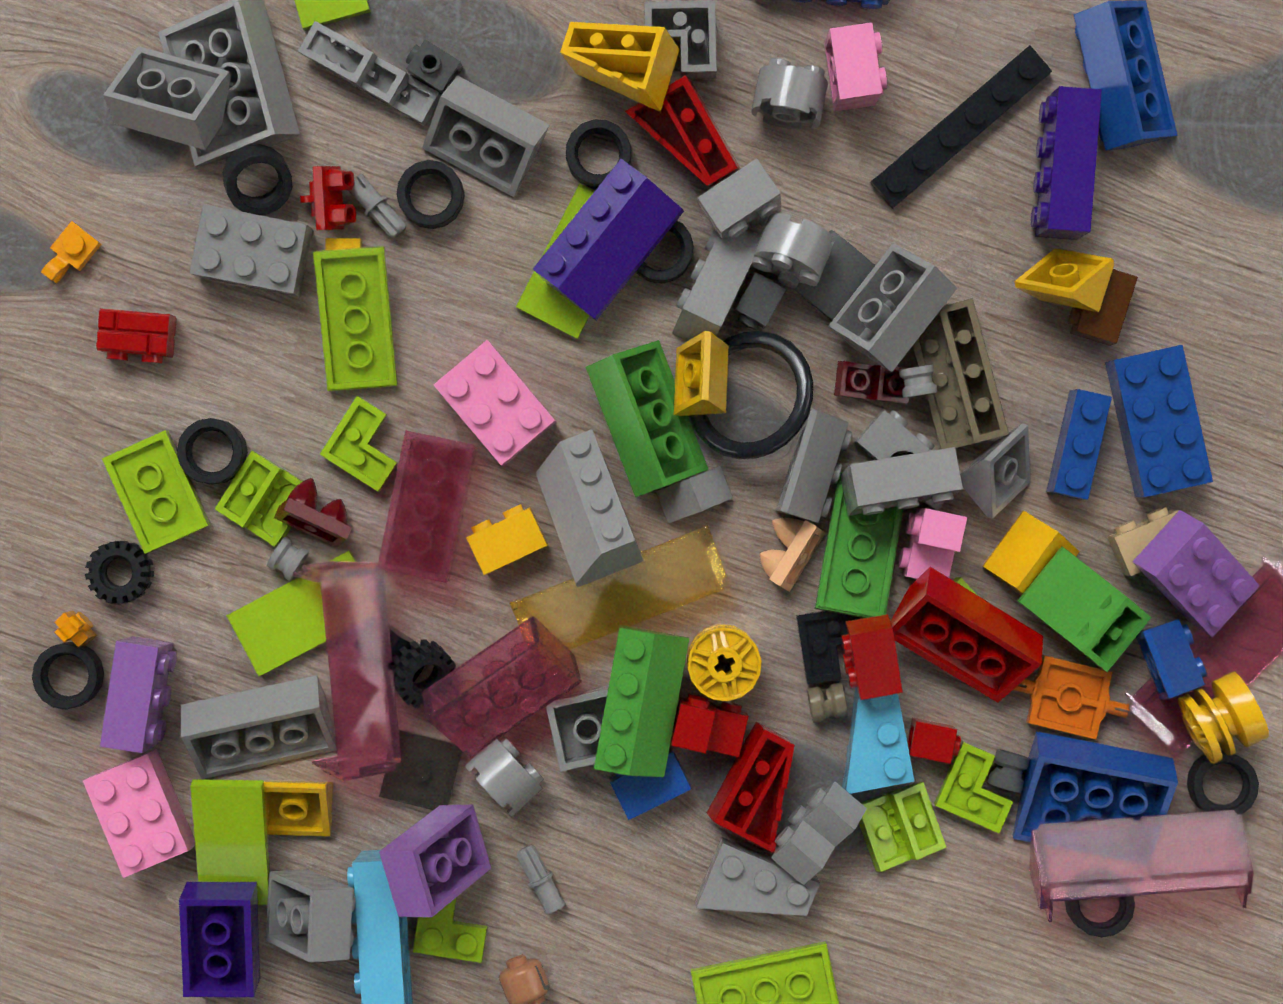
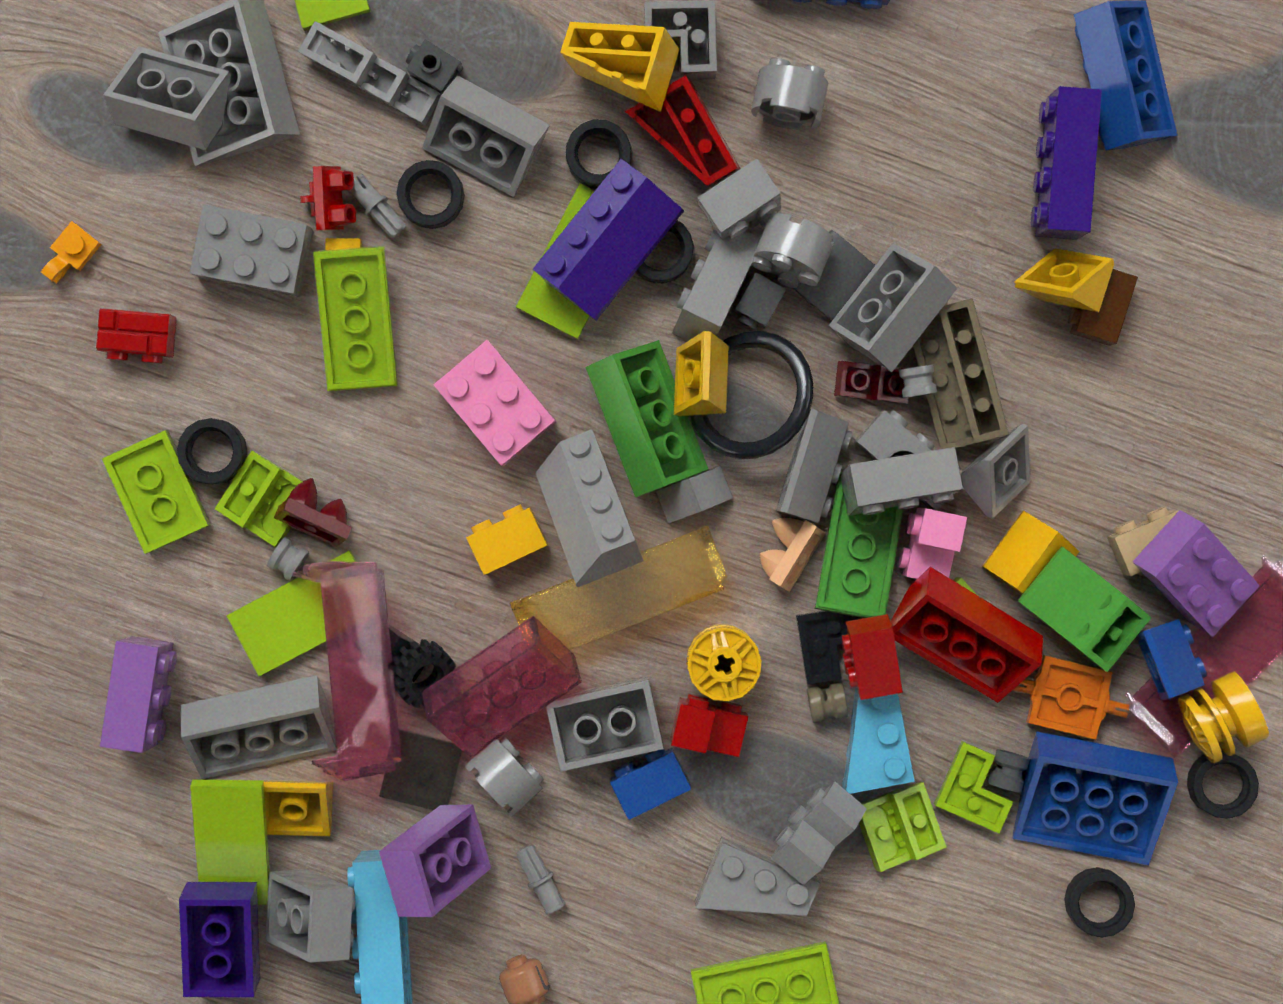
black tyre [32,642,104,710] -> none
light orange plate [54,611,97,647] -> none
bright pink brick [83,749,195,878] -> none
black tyre [85,541,154,604] -> none
black tyre [222,144,293,215] -> none
lime plate [320,396,398,492] -> none
clear pink brick [377,430,478,583] -> none
lime plate [413,897,487,963] -> none
bright green slope [594,625,689,777] -> none
red wedge [706,722,795,853] -> none
bright pink brick [824,23,887,111] -> none
black plate [870,45,1052,209] -> none
red brick [907,717,961,764] -> none
clear pink piece [1029,810,1254,922] -> none
blue brick [1046,389,1112,500] -> none
blue brick [1105,344,1213,497] -> none

